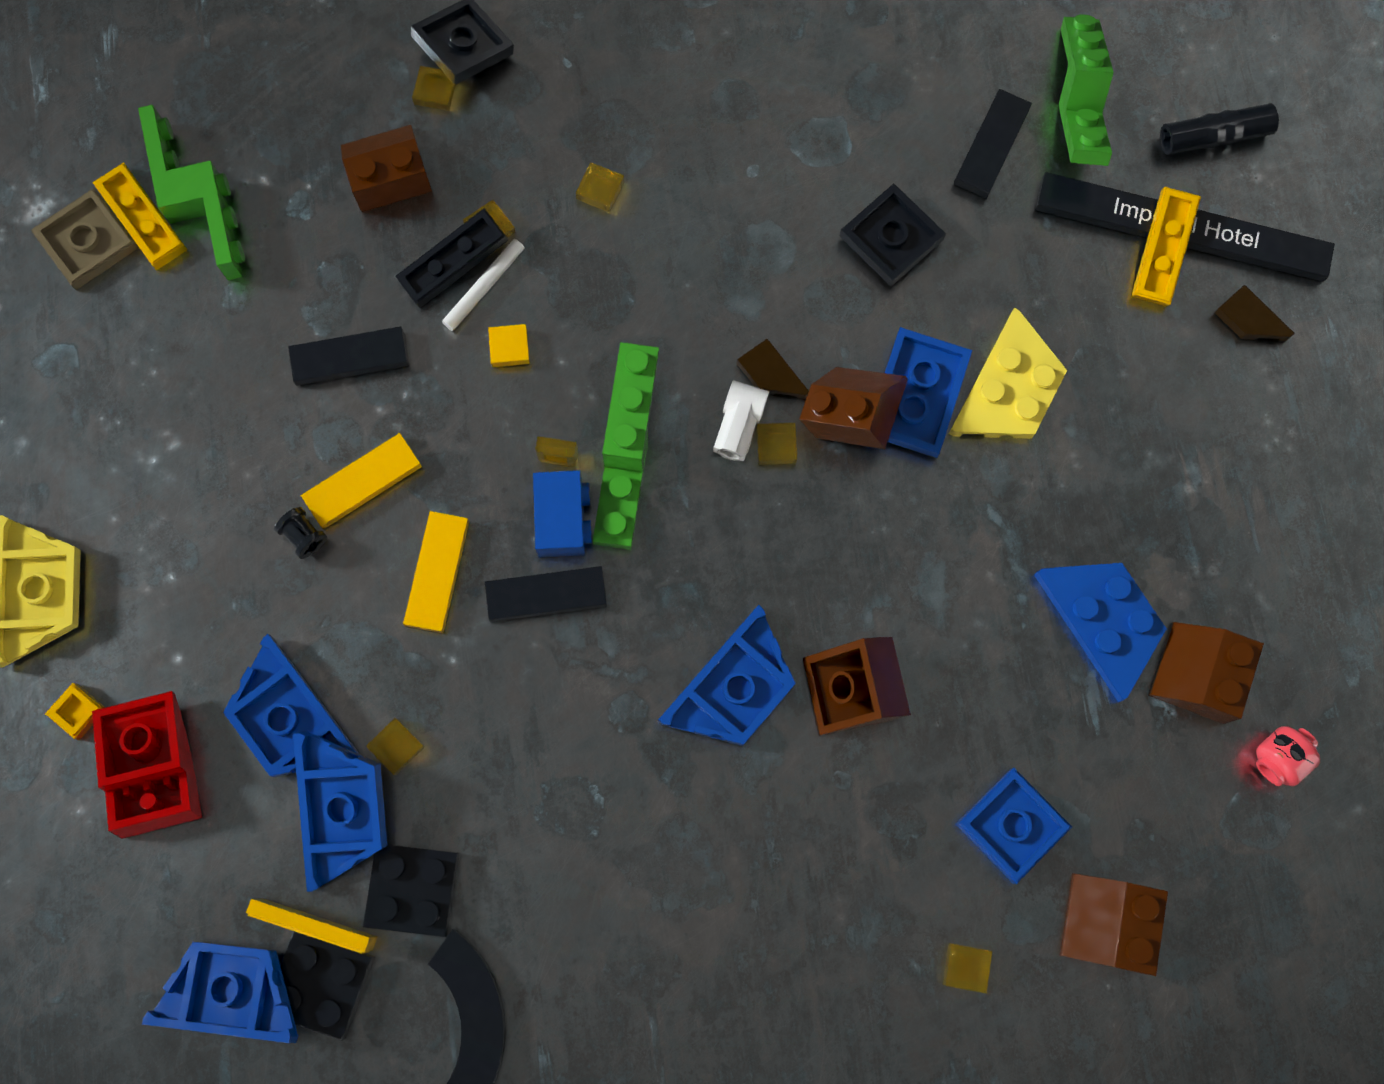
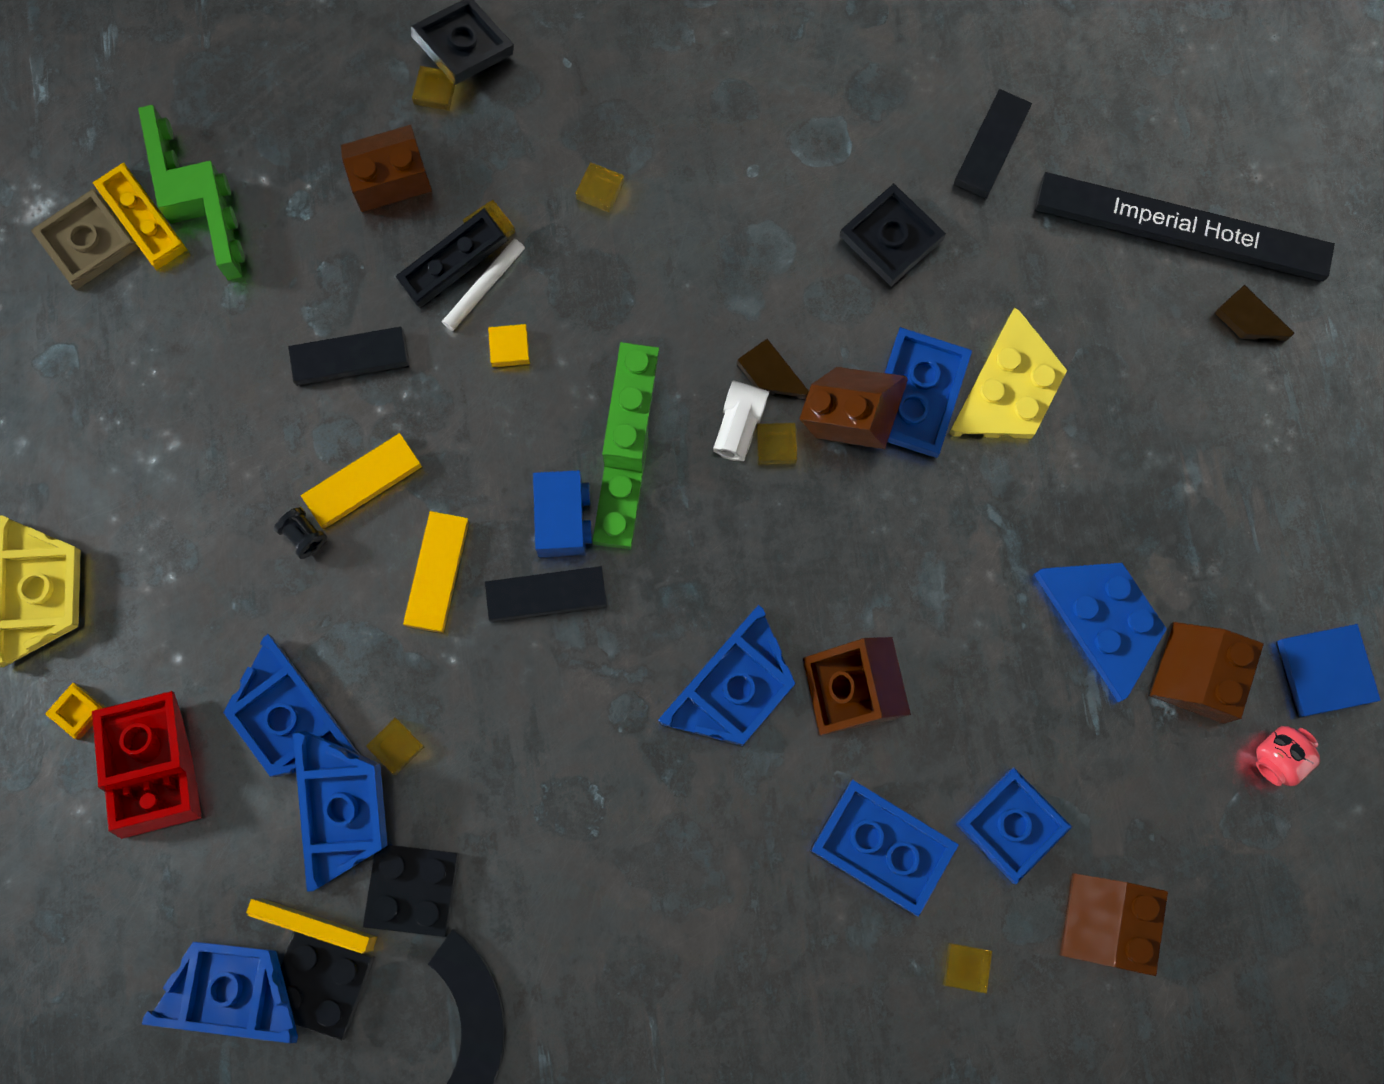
clear yellow tile [535,436,579,467] -> none
bright green bracket [1058,14,1114,166] -> none
yellow tile [1131,187,1201,306] -> none
black axle [1160,103,1279,155] -> none
none -> blue plate [810,780,959,917]
none -> blue tile [1277,624,1381,718]

